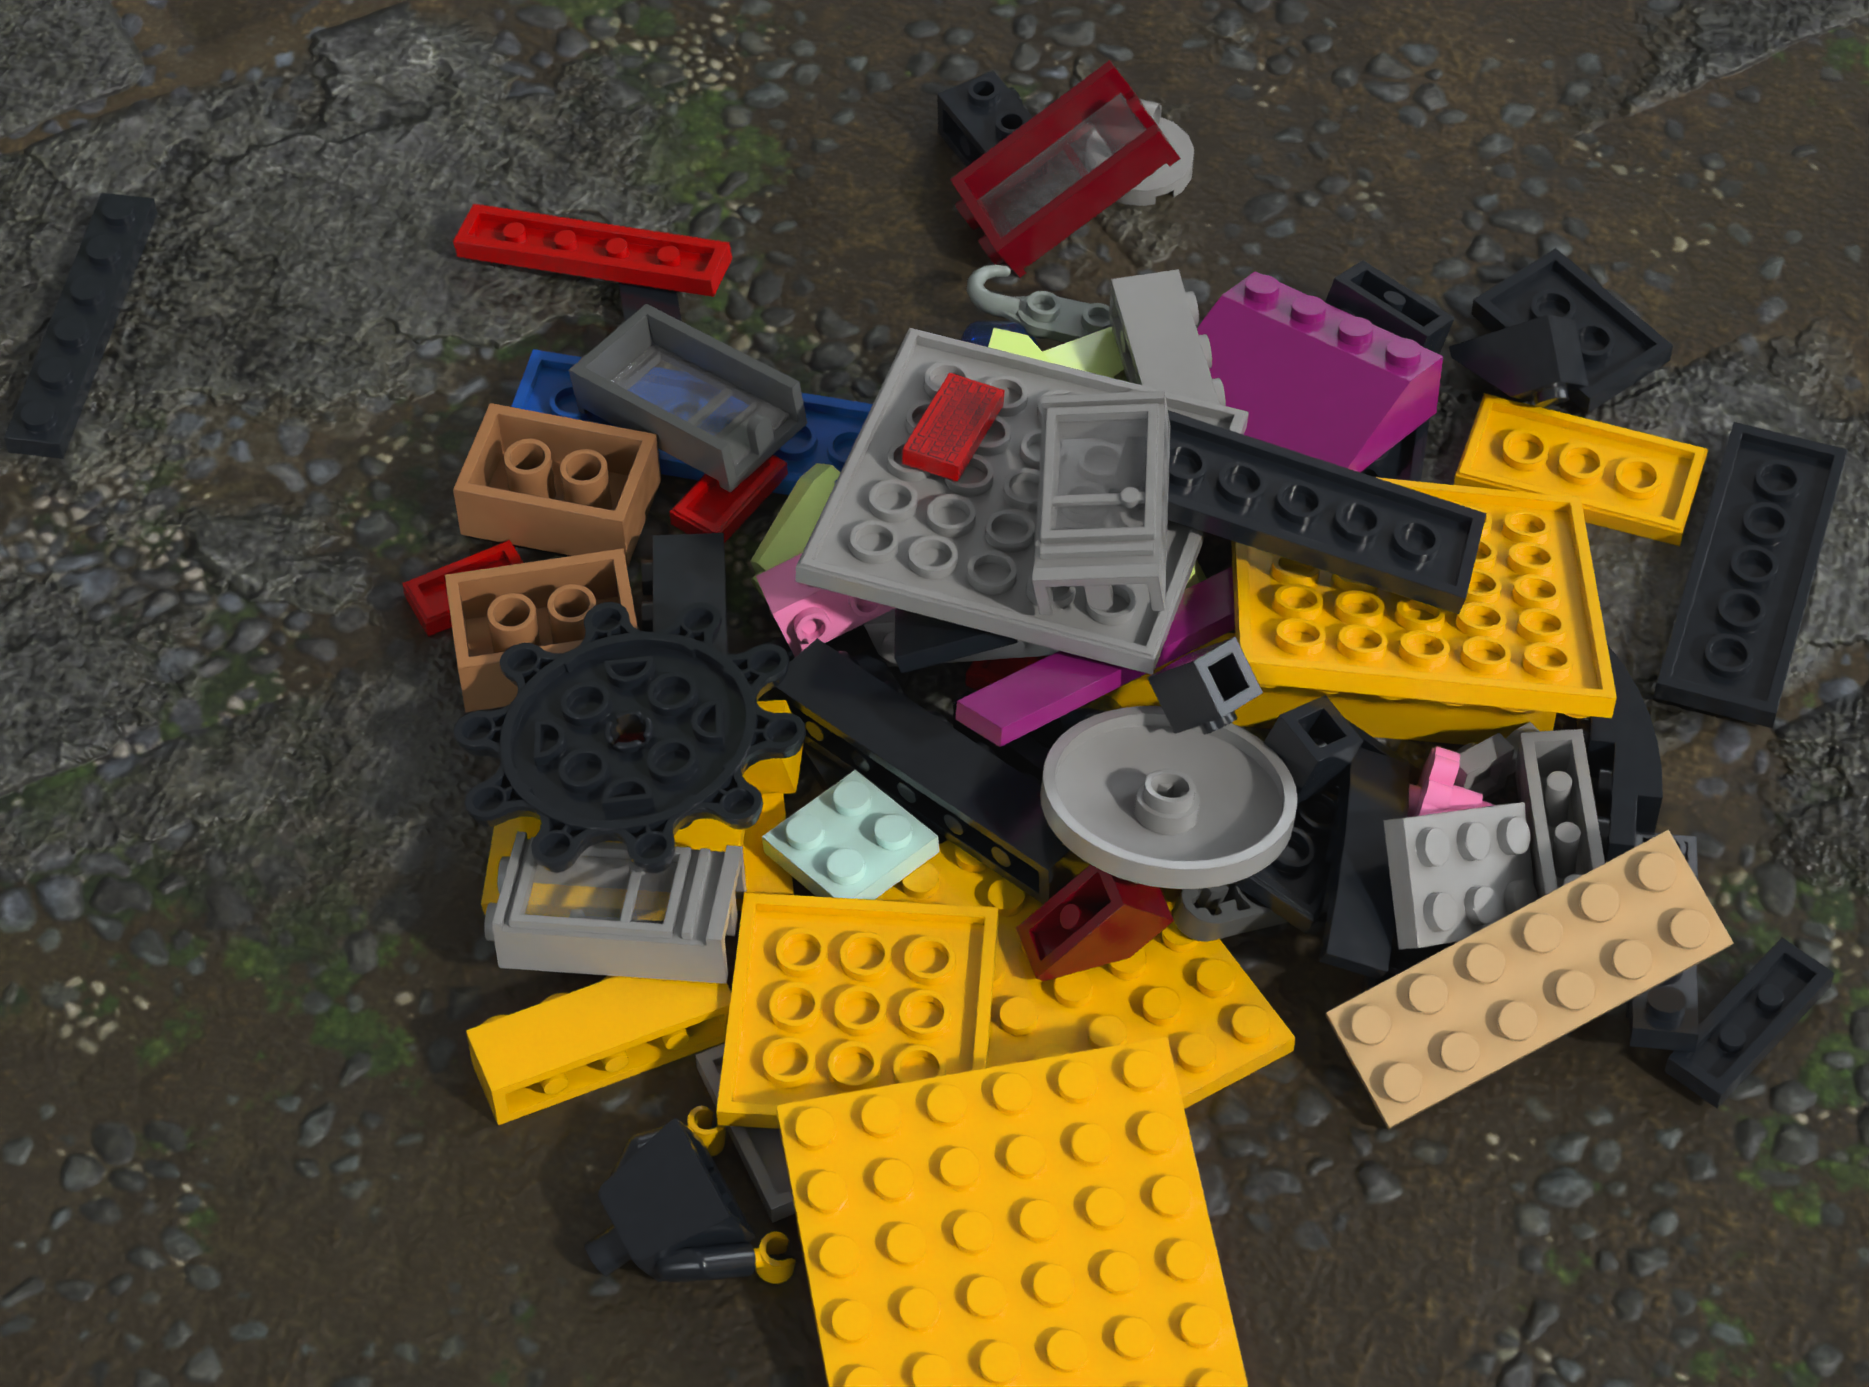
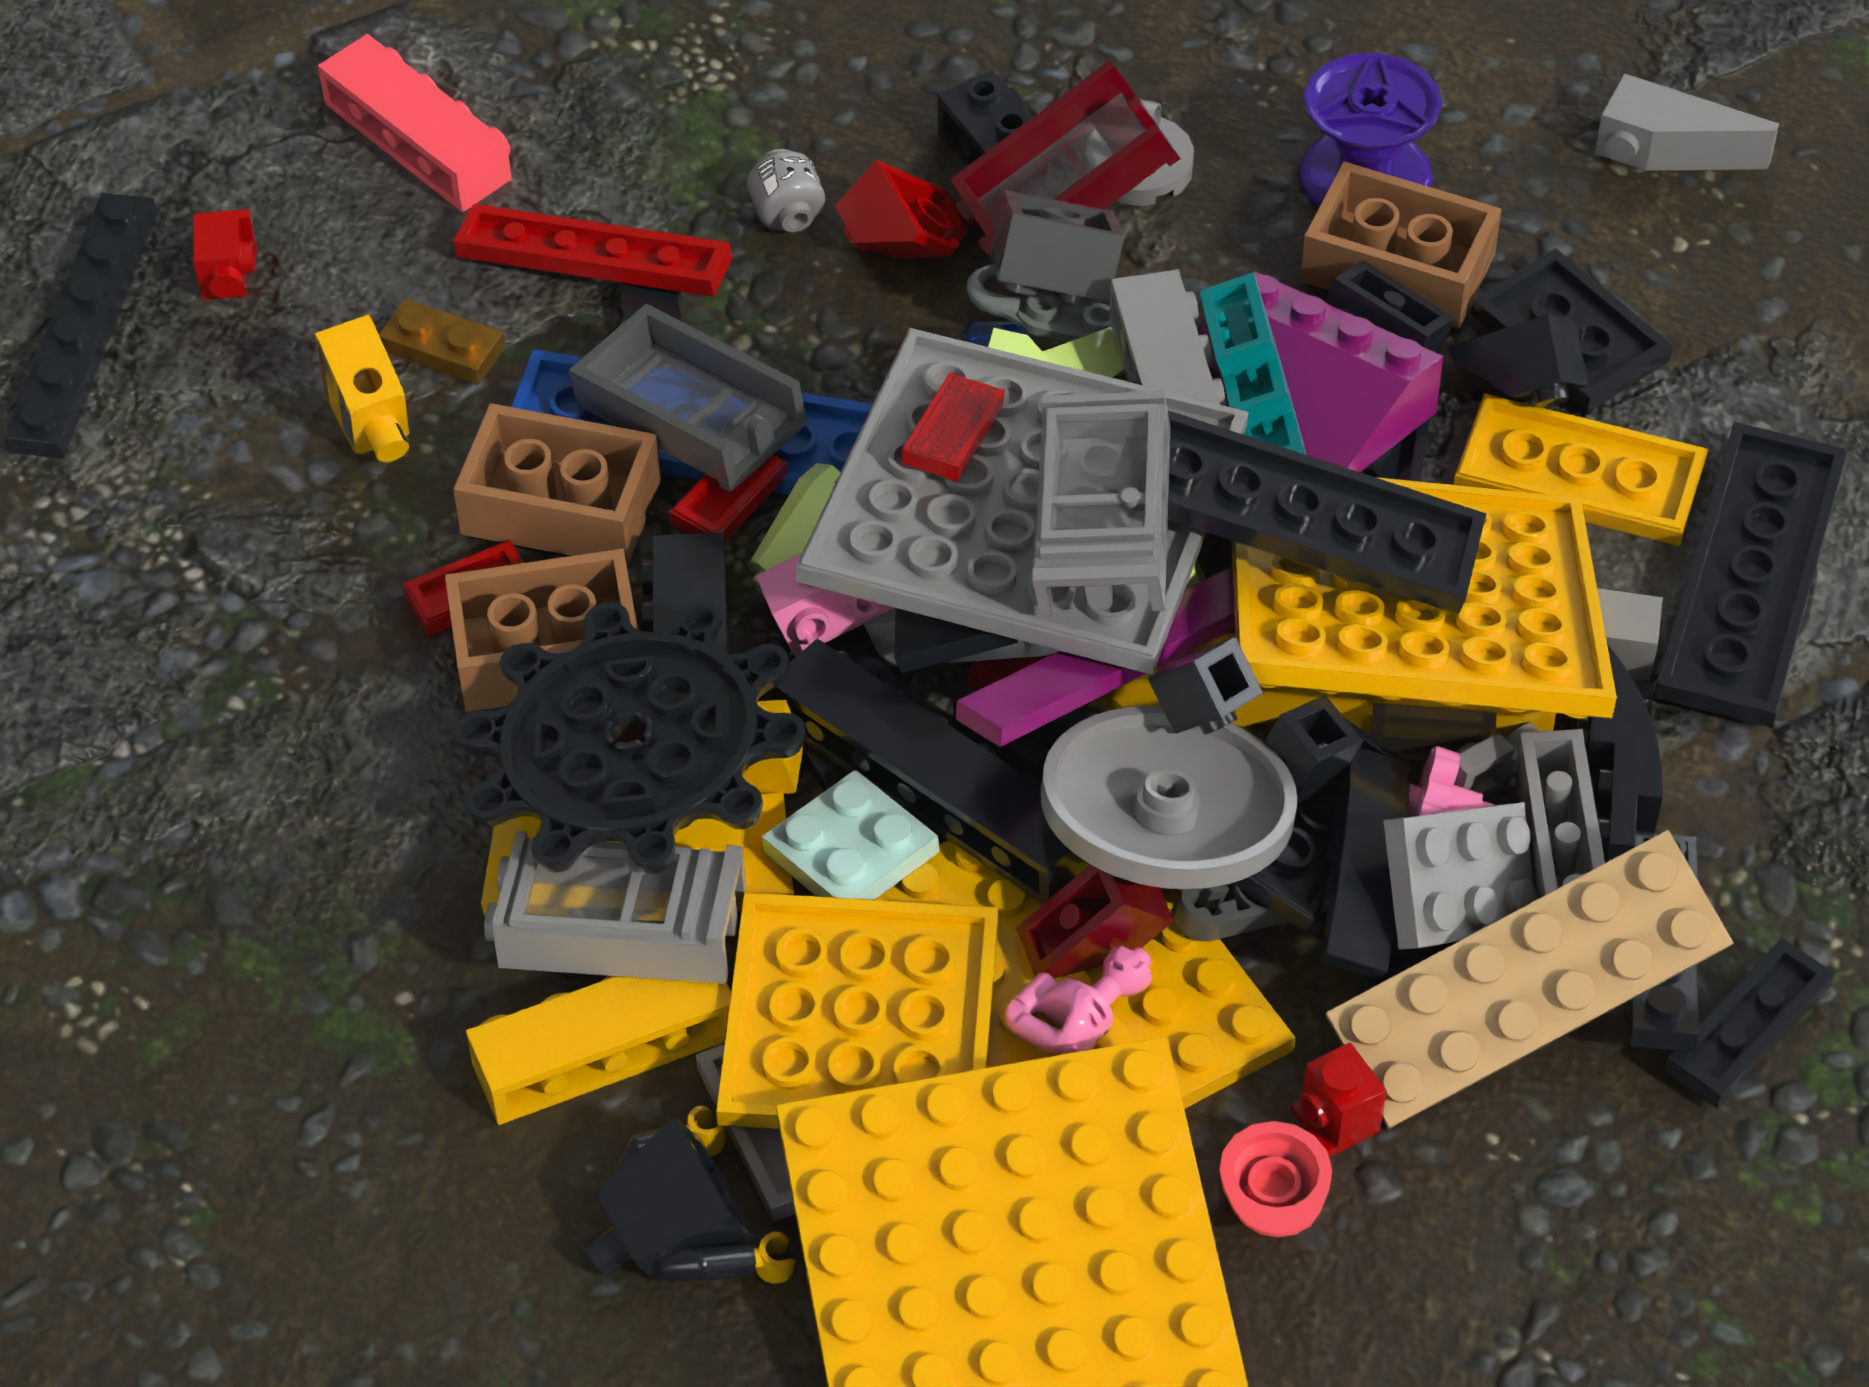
none -> red brick [193,209,258,300]
none -> yellow torso [315,314,409,462]
none -> coral brick [318,34,512,213]
none -> pearl gold plate [379,298,506,385]
none -> light grey head [747,149,826,232]
none -> red slope [834,160,970,259]
none -> dark grey brick [990,190,1125,306]
none -> bright pink piece [1005,945,1152,1056]
none -> teal slope [1199,272,1307,455]
none -> coral piece [1219,1121,1333,1237]
none -> red brick [1291,1042,1387,1158]
none -> dark purple piece [1298,52,1442,207]
none -> medium nougat brick [1300,161,1502,330]
none -> clear smoke tile [1369,703,1497,761]
none -> light grey slope [1595,74,1779,171]
none -> light grey brick [1597,588,1663,681]

